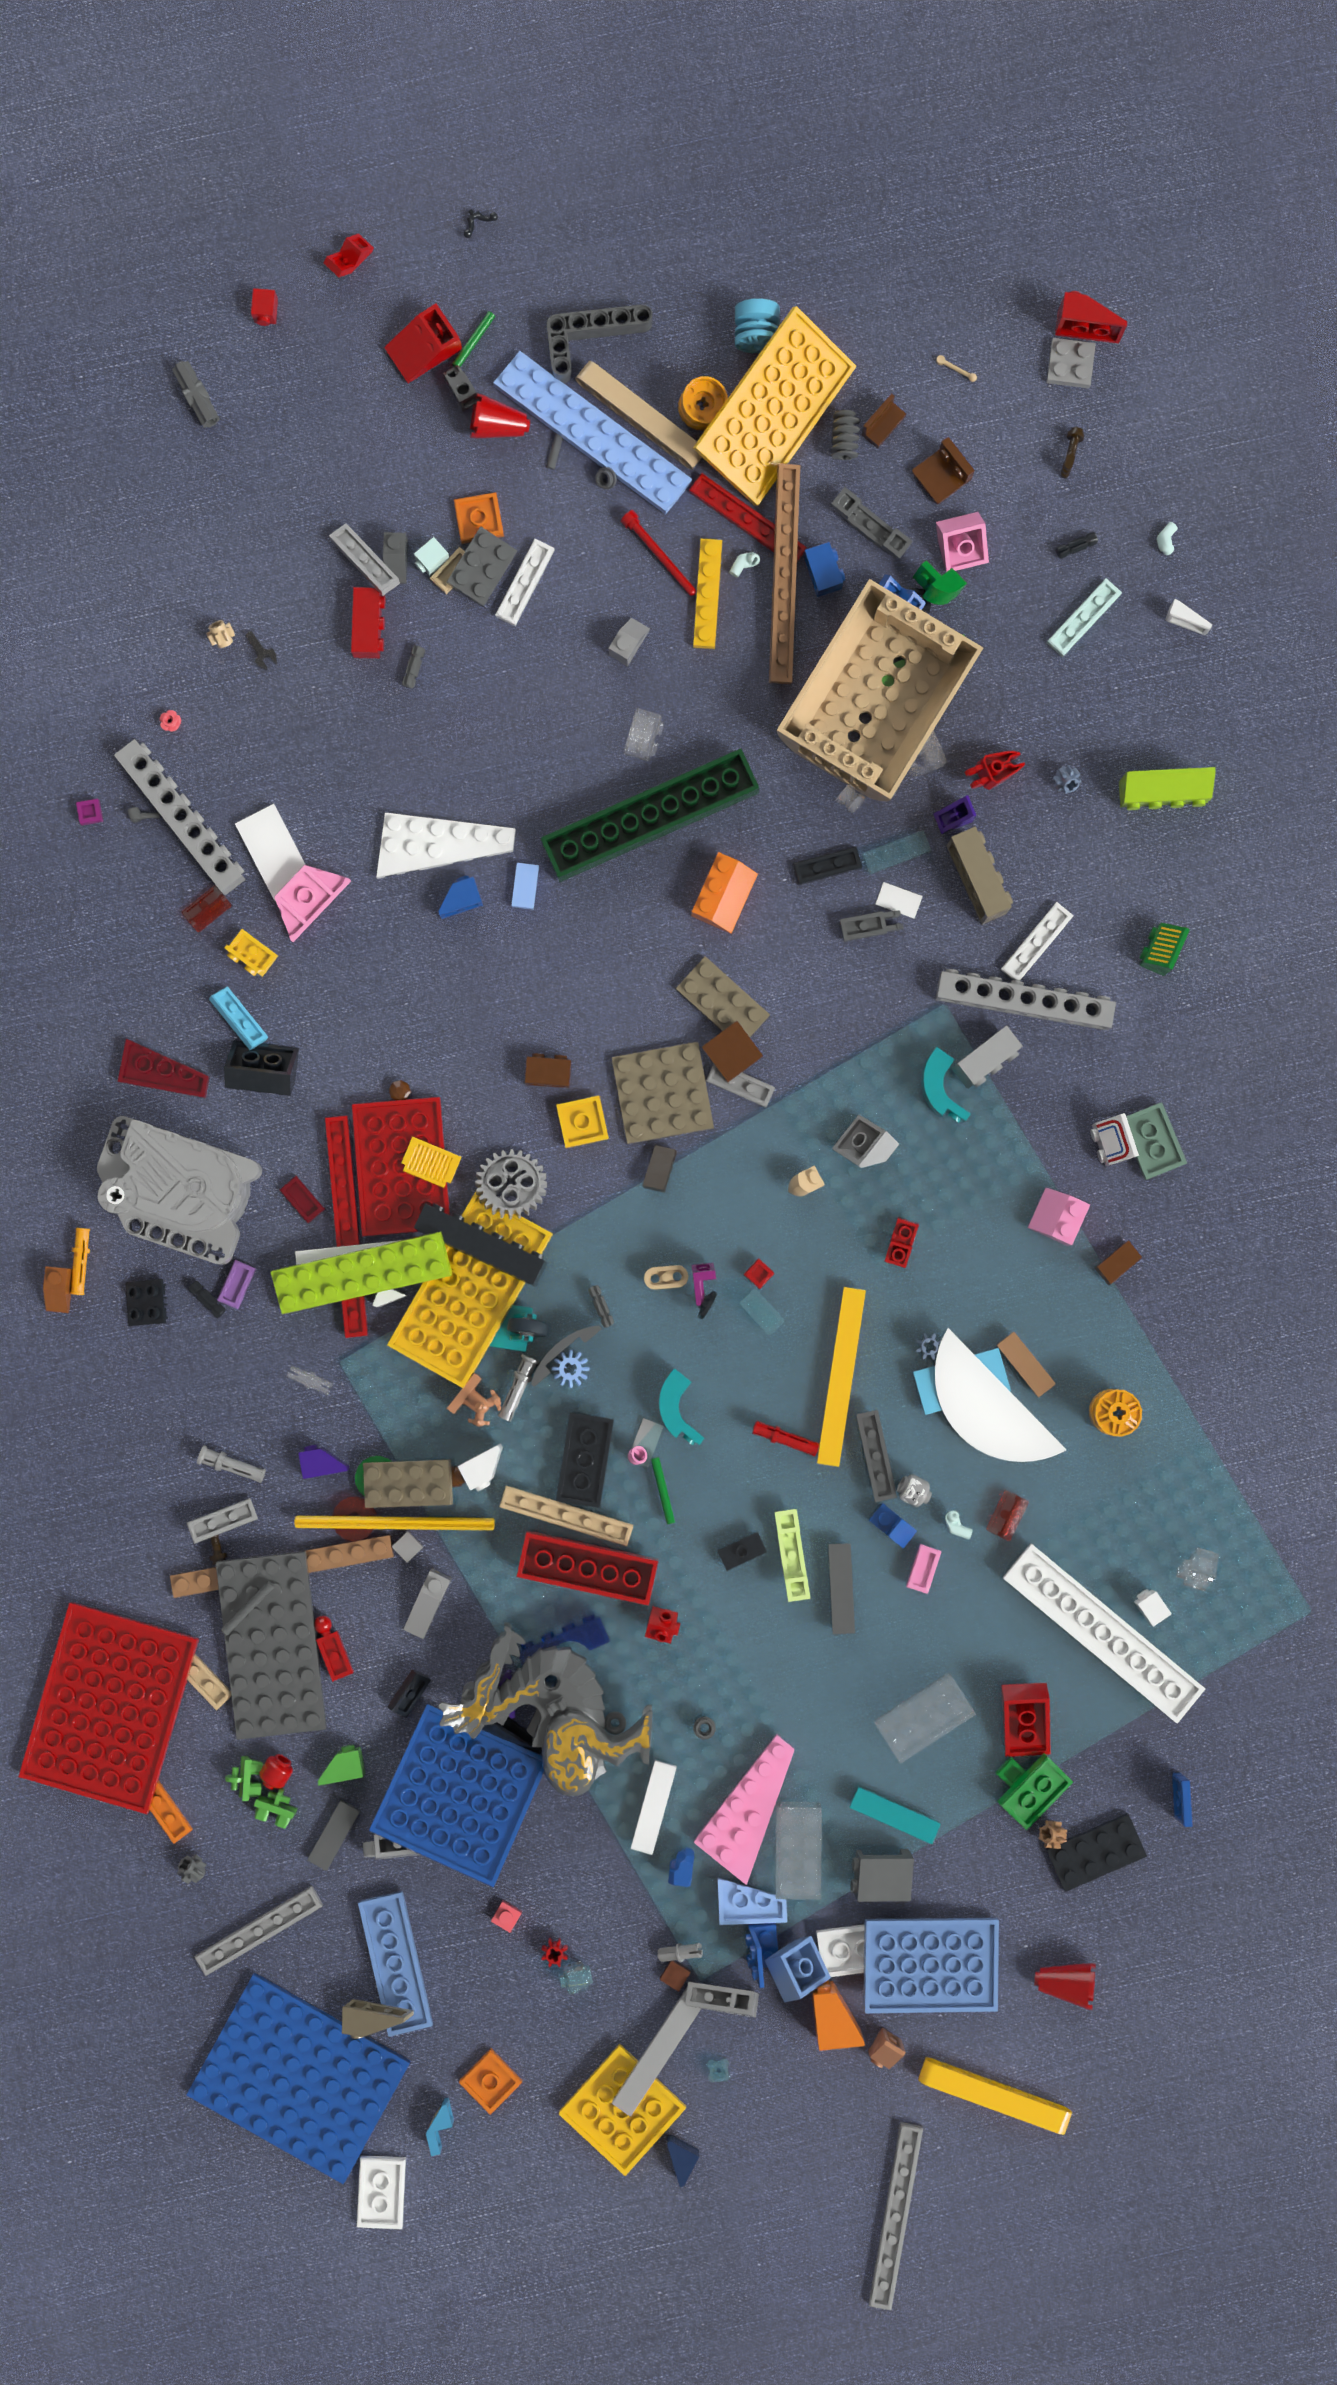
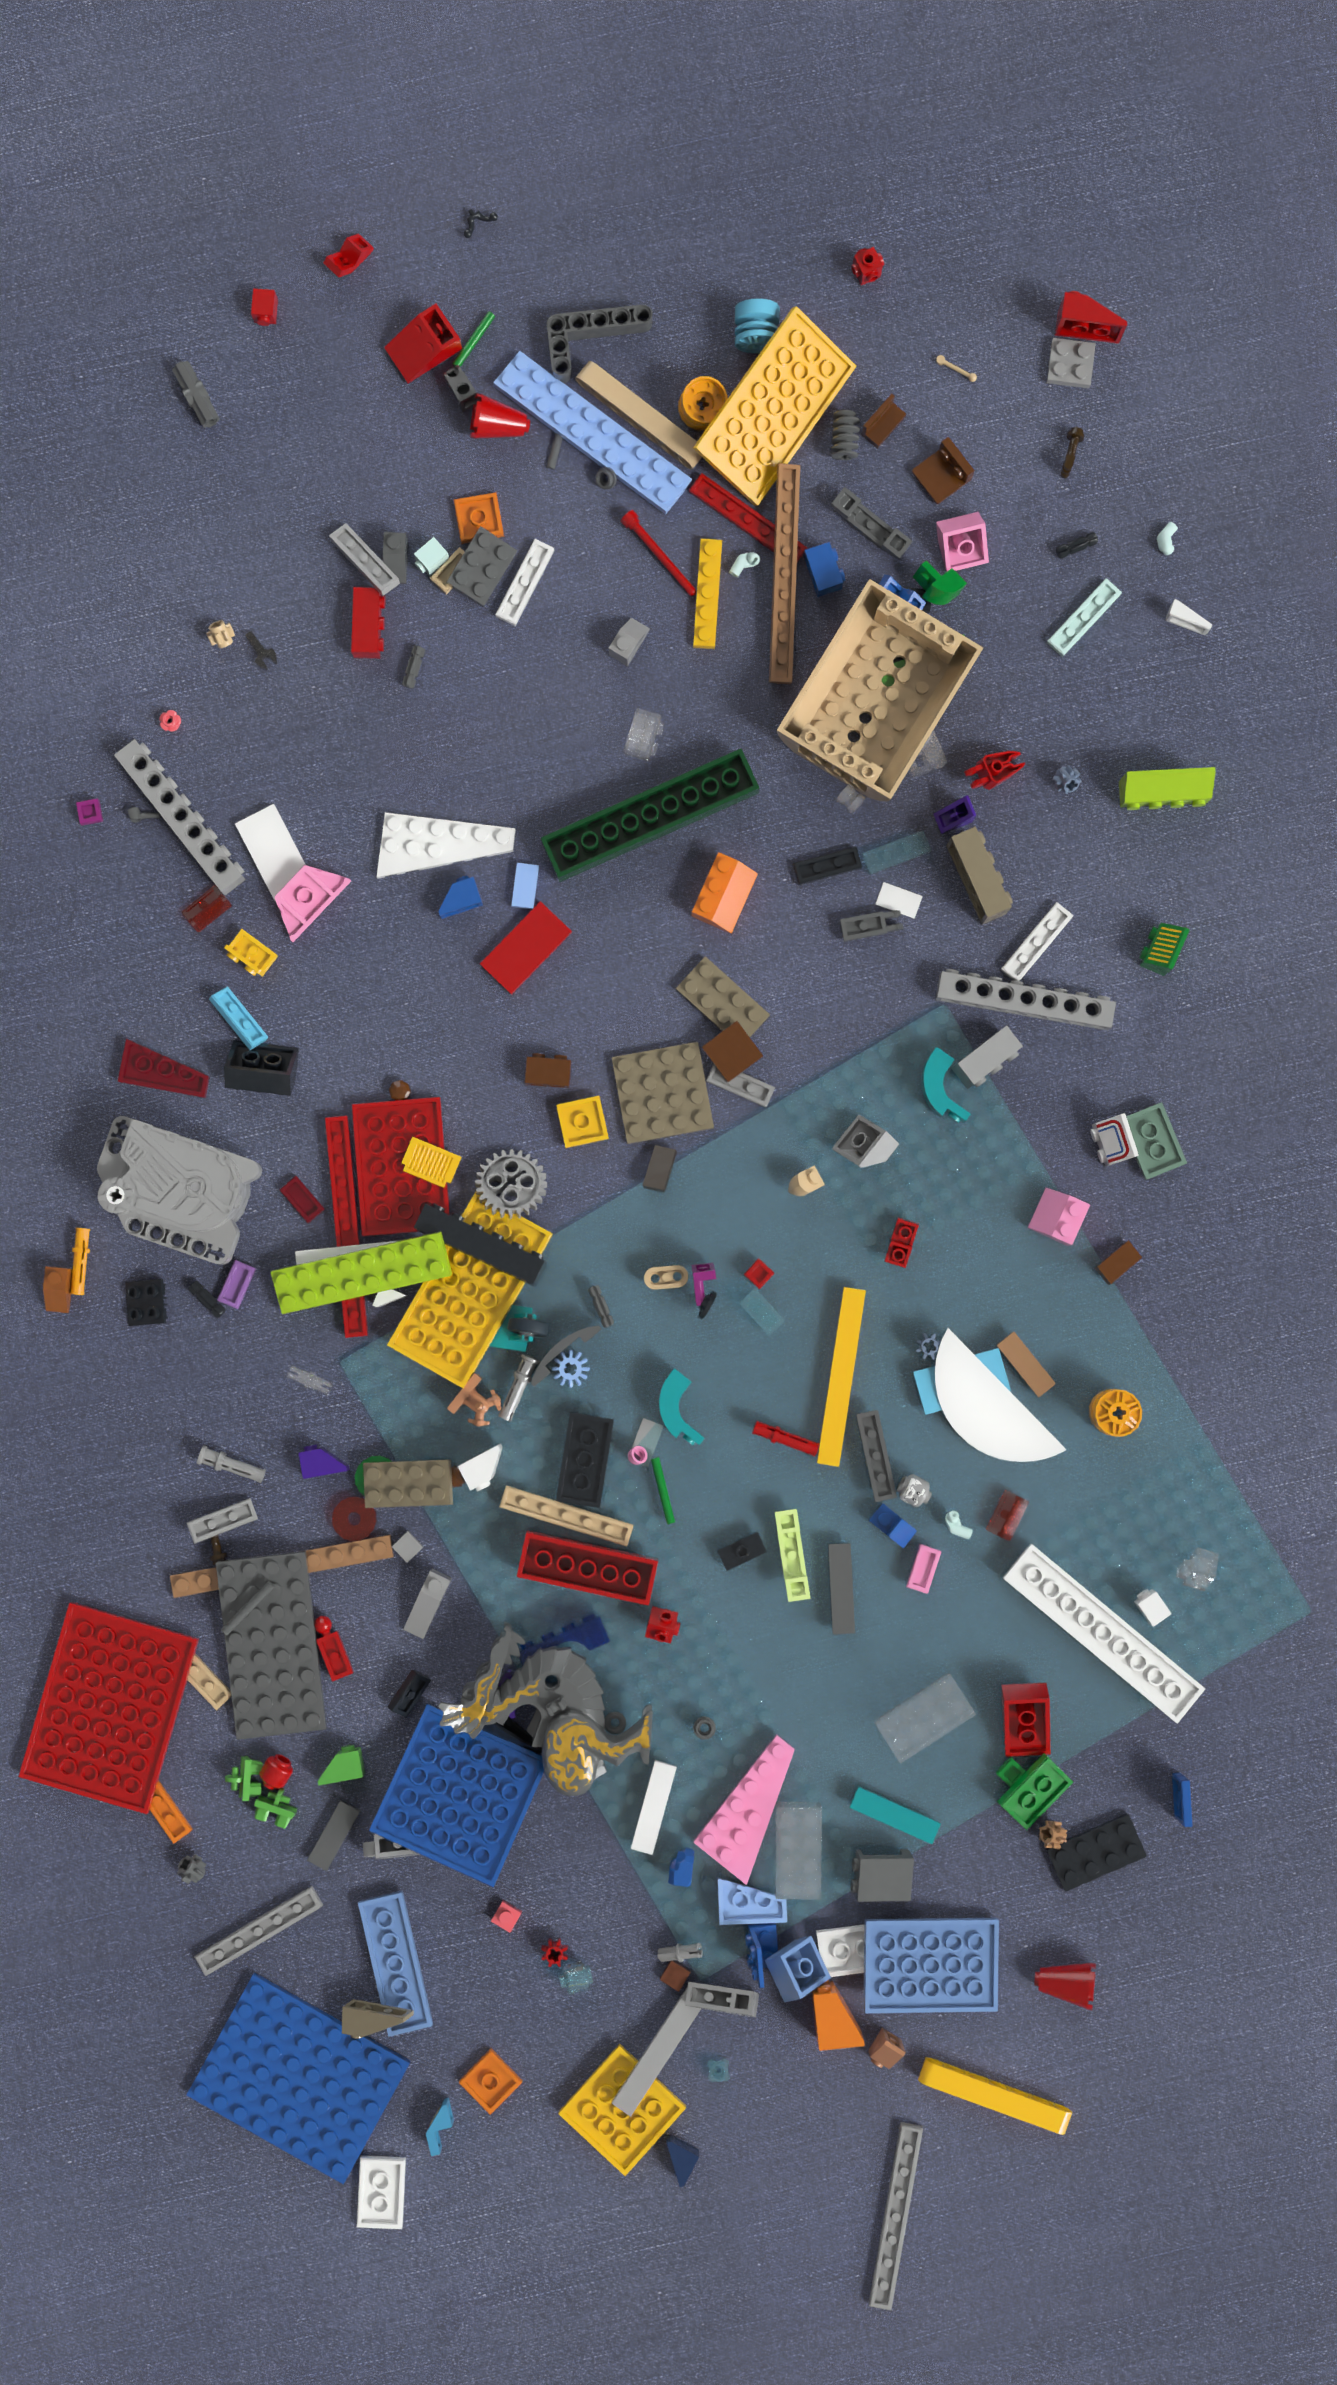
yellow axle [294,1515,495,1530] -> none
none -> red tile [480,901,572,995]
none -> red brick [851,247,884,286]

